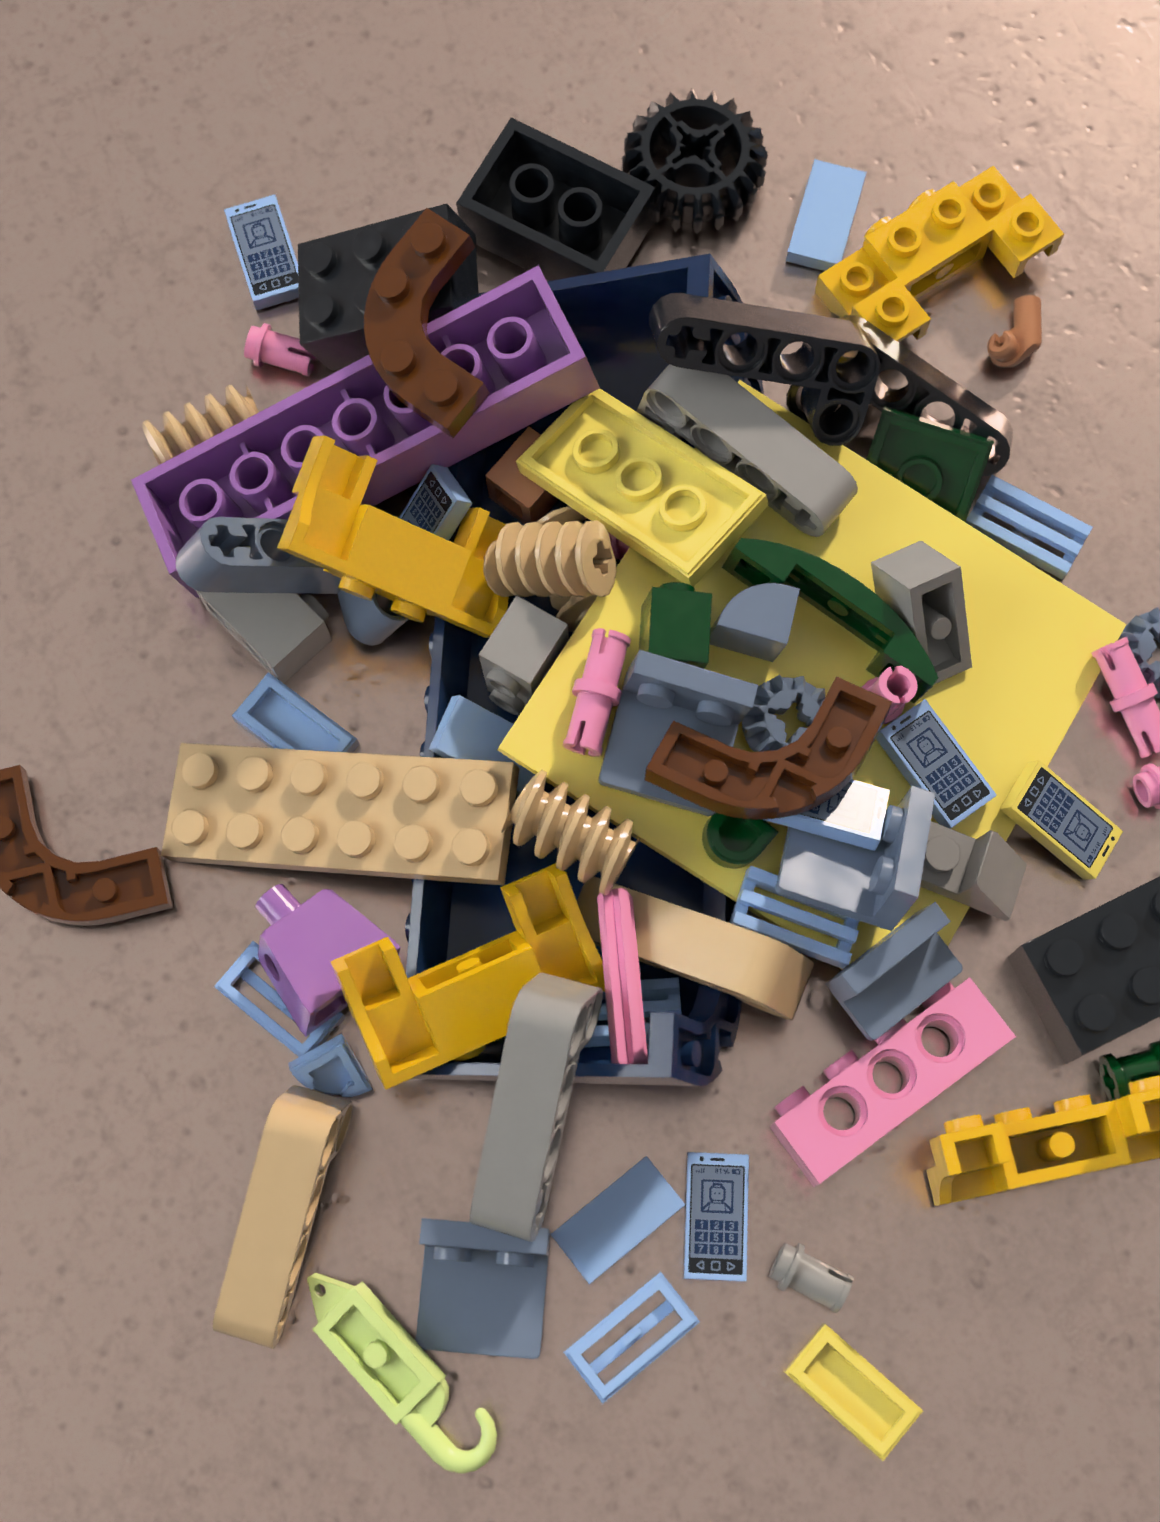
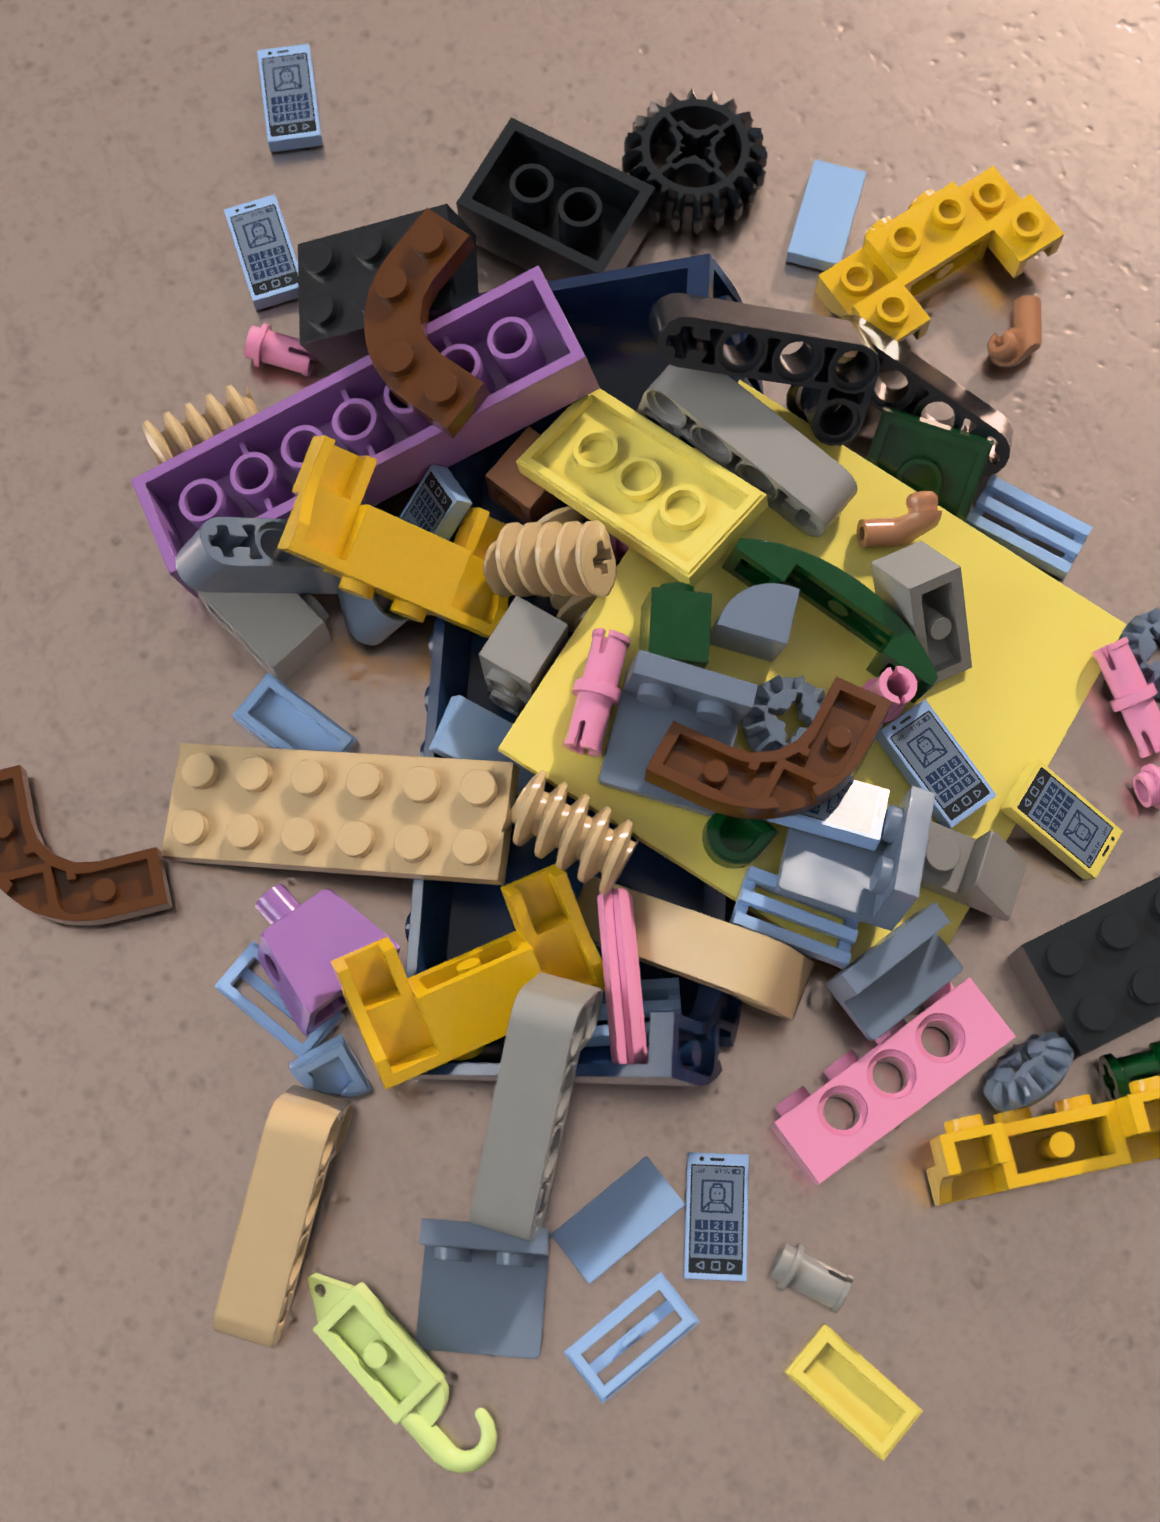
none -> tile [257,43,323,152]
none -> nougat arm [857,491,942,548]
none -> sand blue gear [983,1031,1074,1111]

